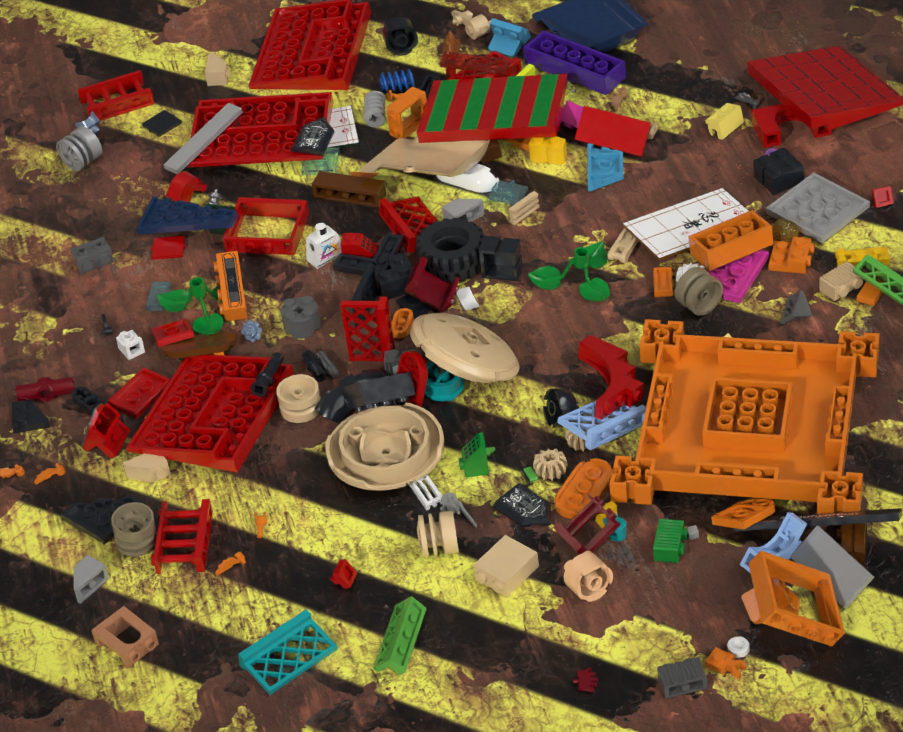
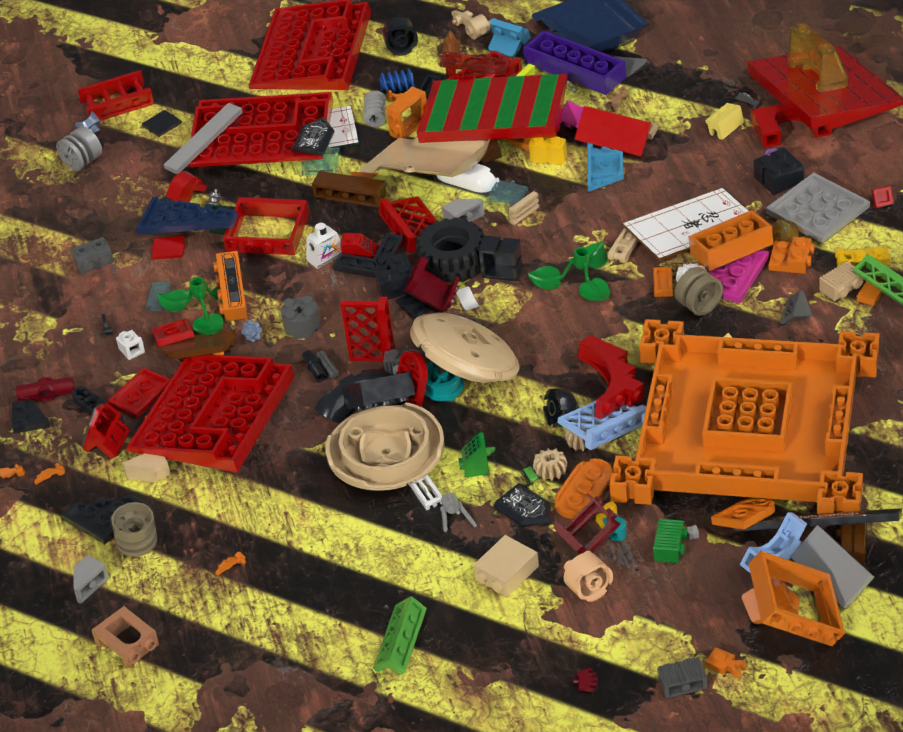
red fence [151,499,213,574] -> none
tan slope [205,53,231,86] -> none
teal fence [238,609,338,695] -> none
black pin [250,352,284,397] -> none
orange hand [254,511,267,539] -> none
tan wheel [277,374,321,423] -> none
red tile [330,559,357,589] -> none
black tile [351,264,379,329] -> none
orange plate [391,308,414,339] -> none
tan wheel [417,510,459,558] -> none
white tile [727,637,749,658] -> none
none -> dark grey slope [614,56,650,78]
none -> clear yellow windscreen [788,23,849,92]

